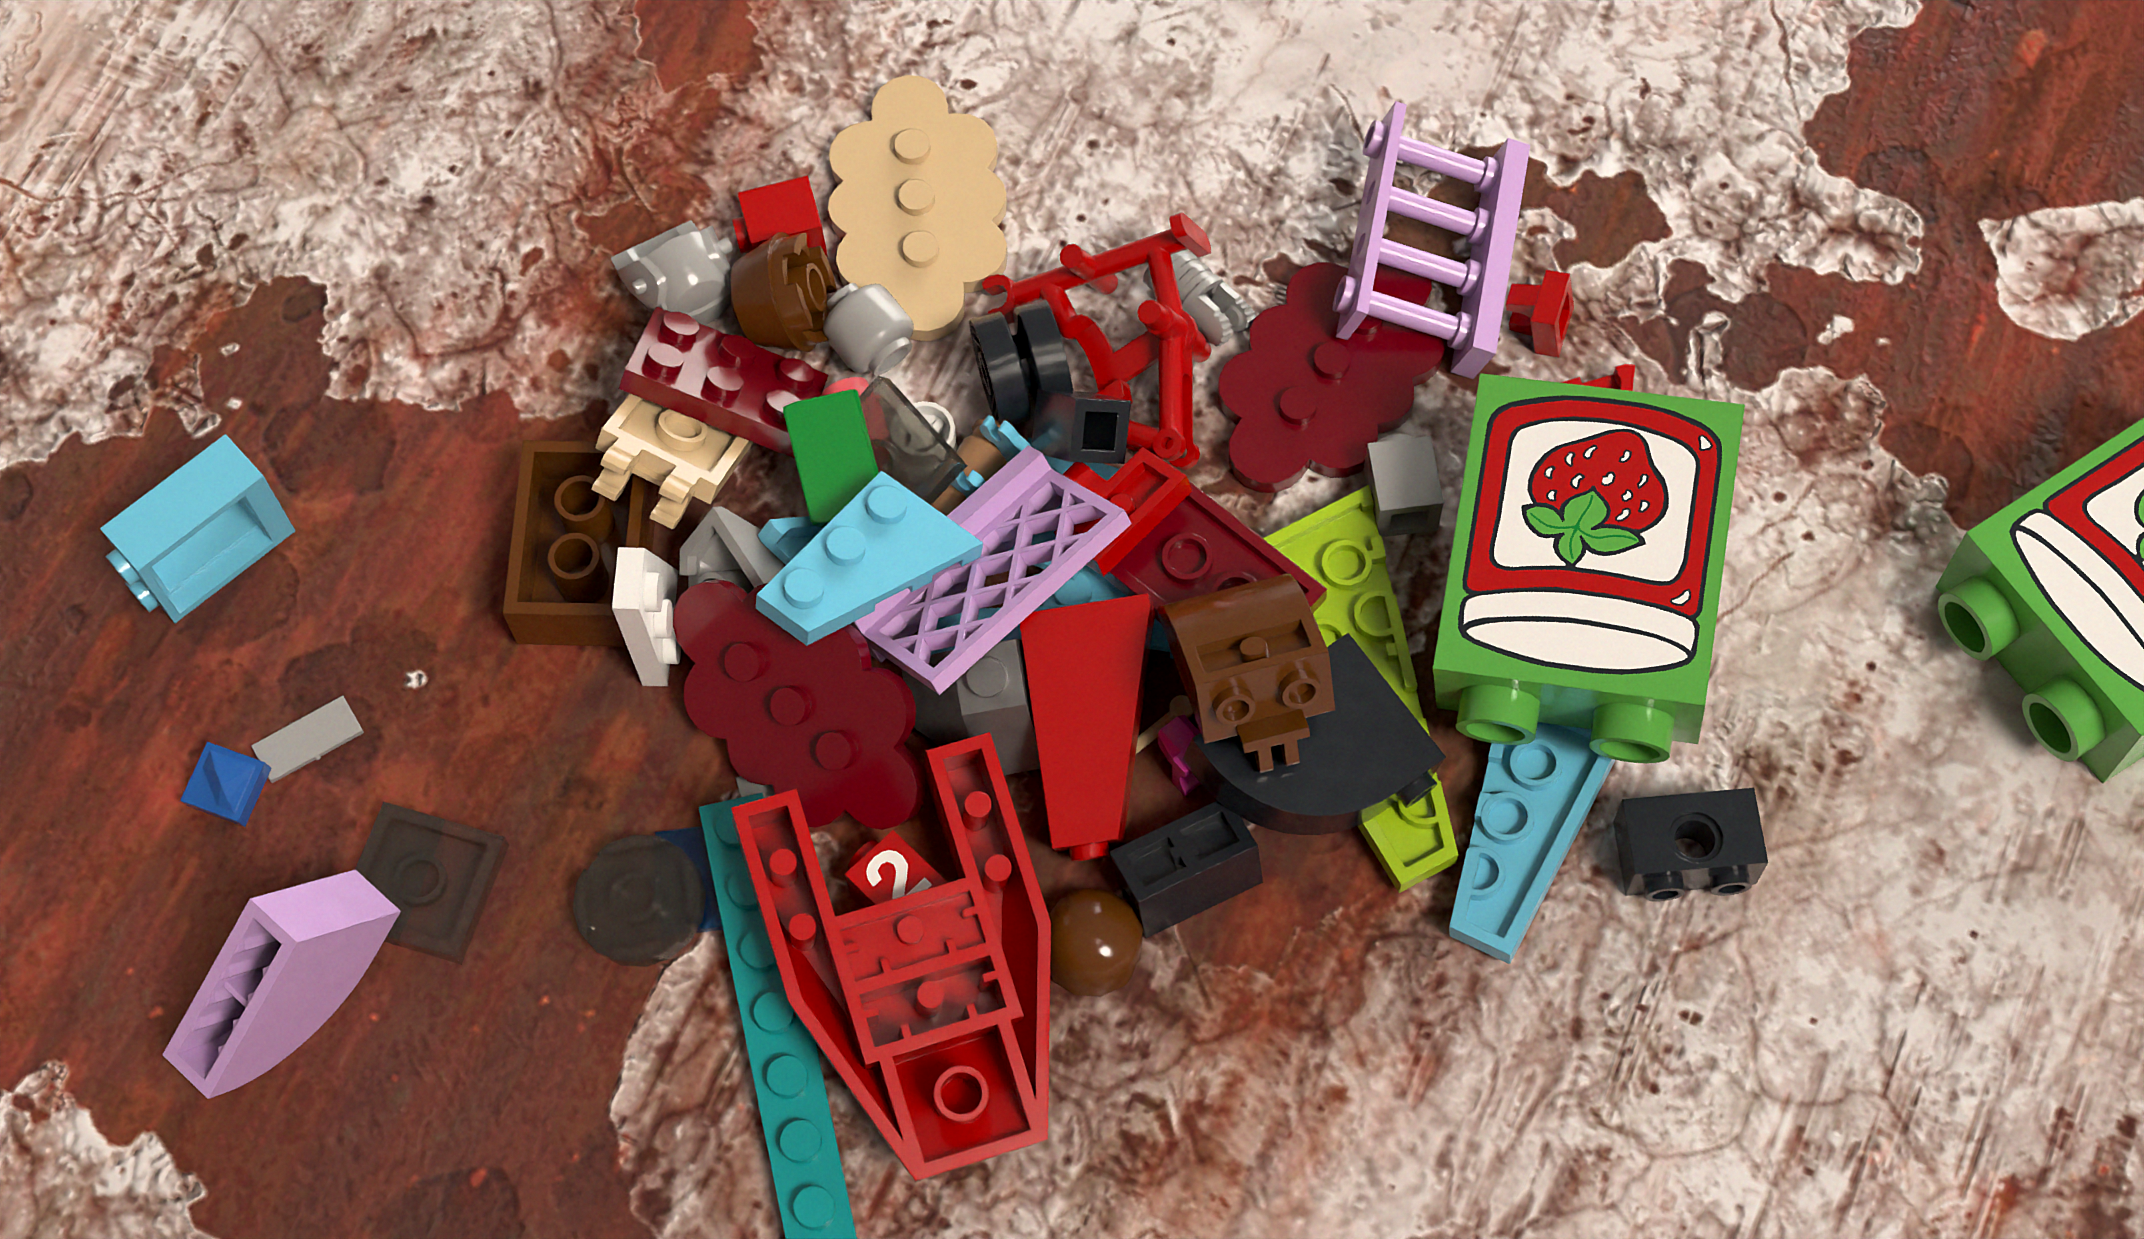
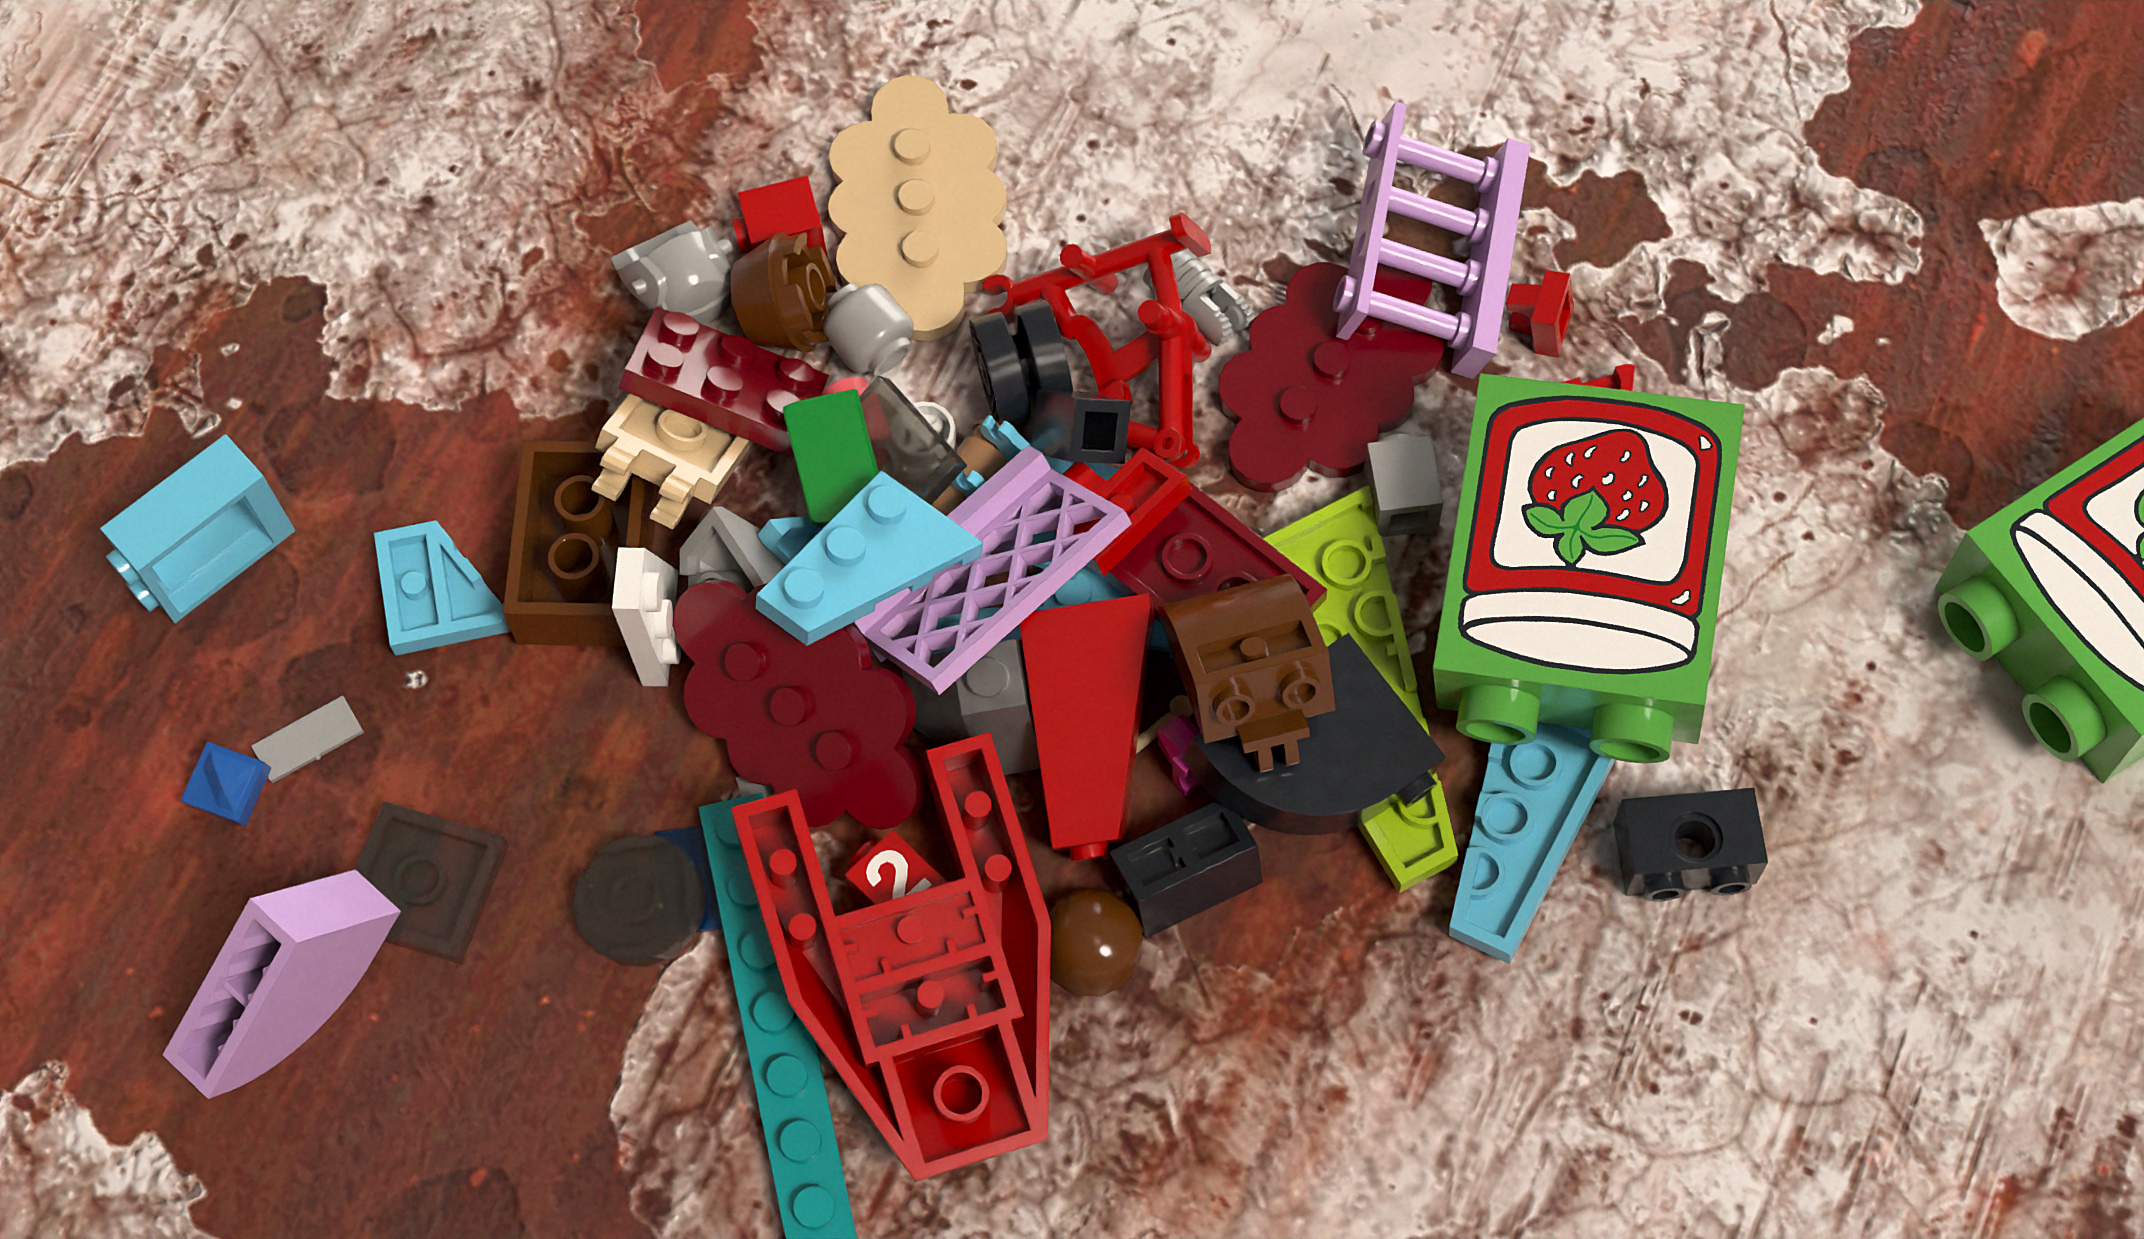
none -> medium azure wing [374,520,511,656]

